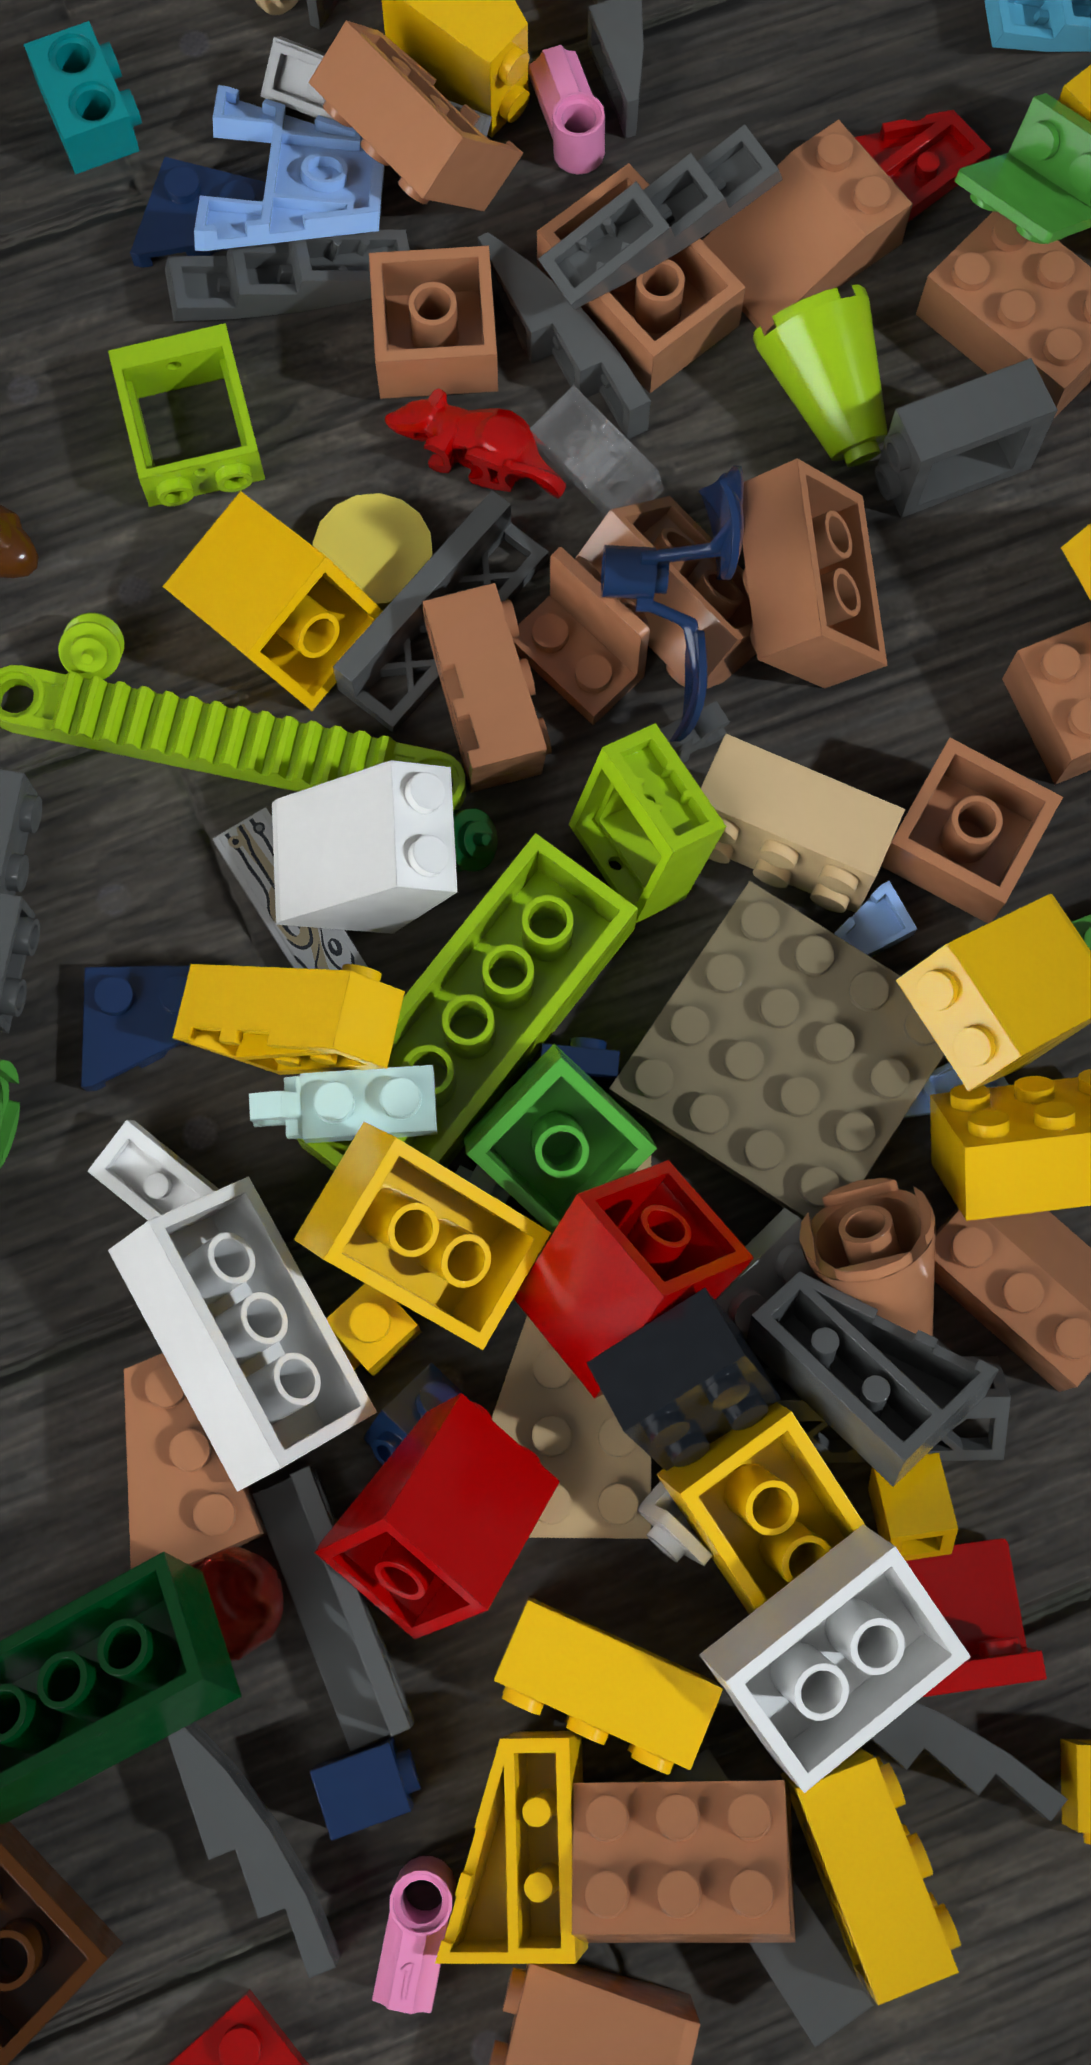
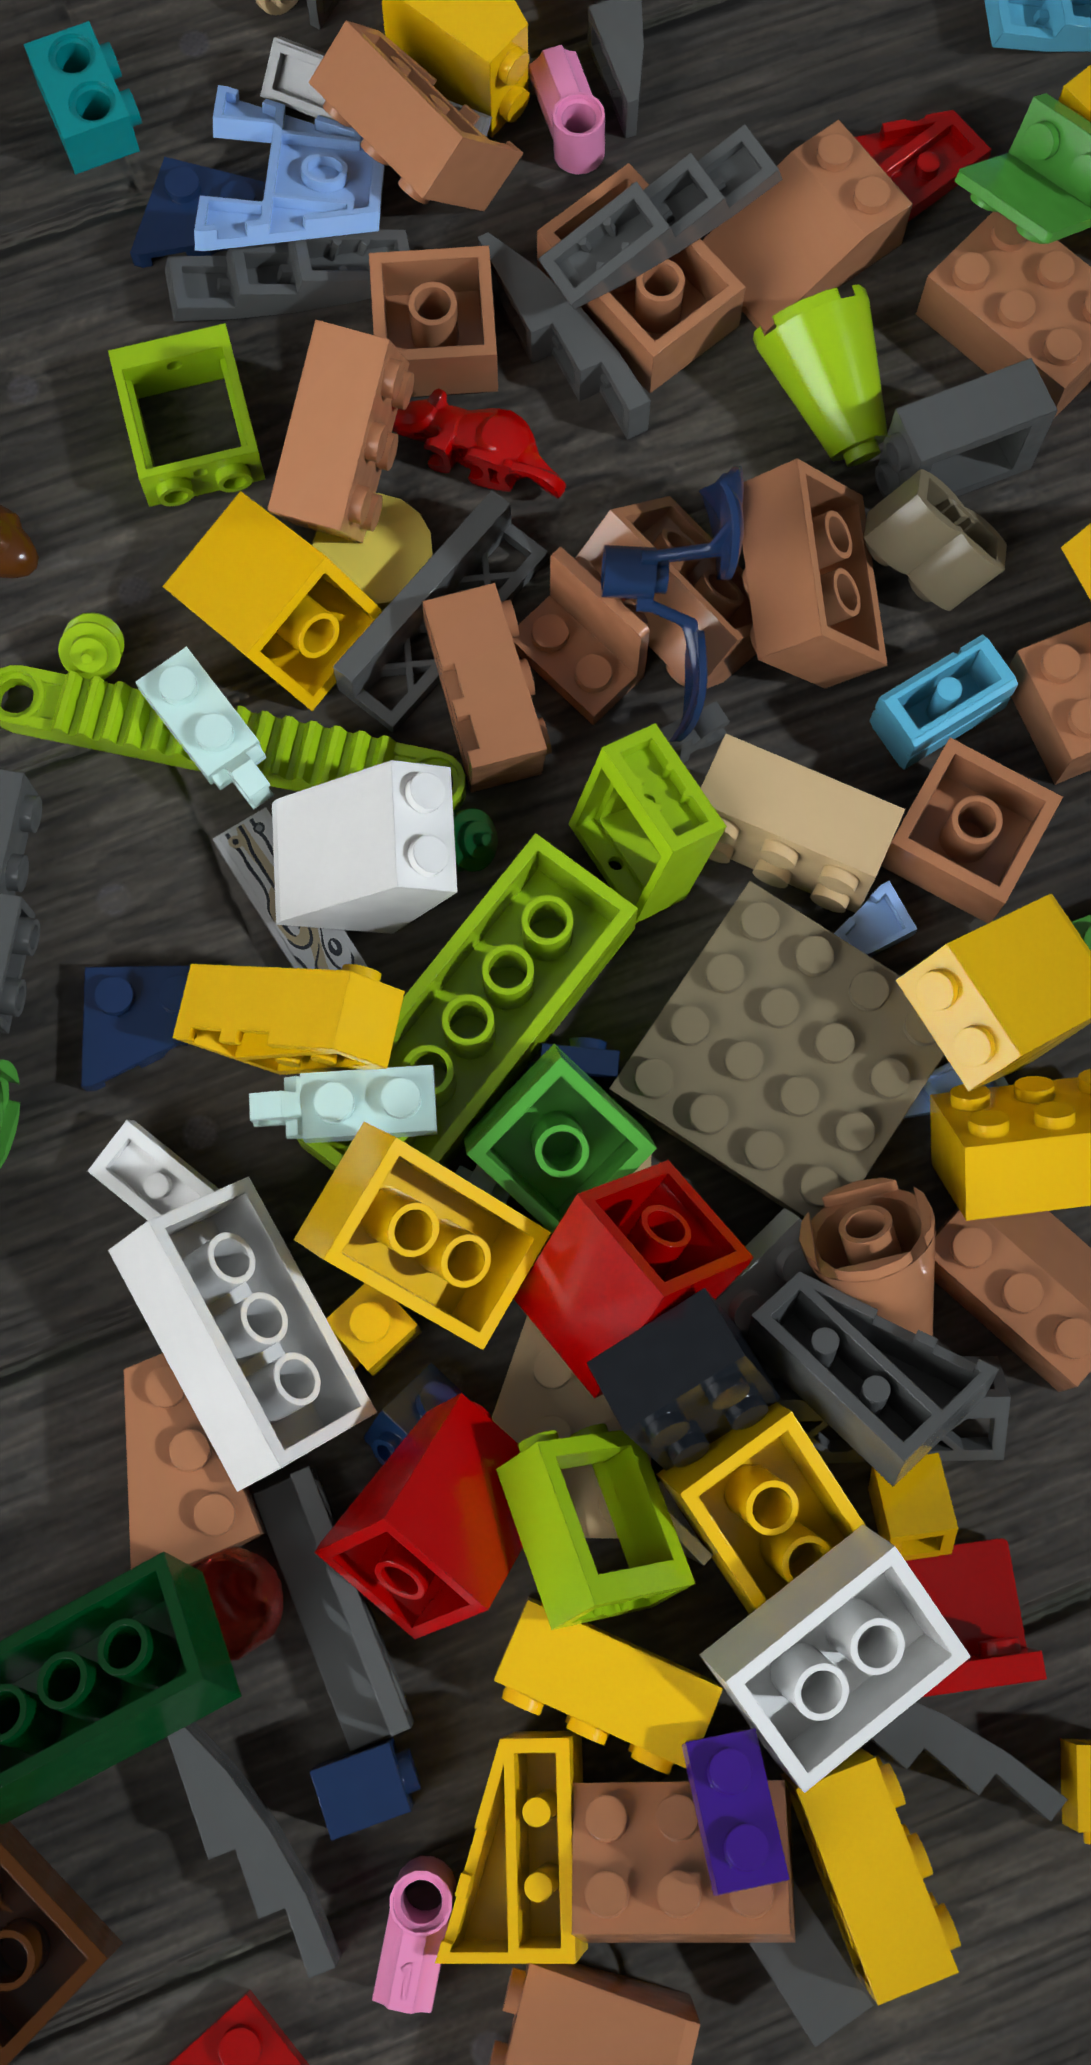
clear brick [530,385,664,516] -> none
none -> light aqua hinge [135,646,274,810]
none -> nougat brick [267,320,414,543]
none -> lime window [496,1423,696,1630]
none -> dark purple plate [682,1728,790,1896]
none -> dark tan brick [864,469,1007,611]
none -> medium azure brick [869,634,1018,770]

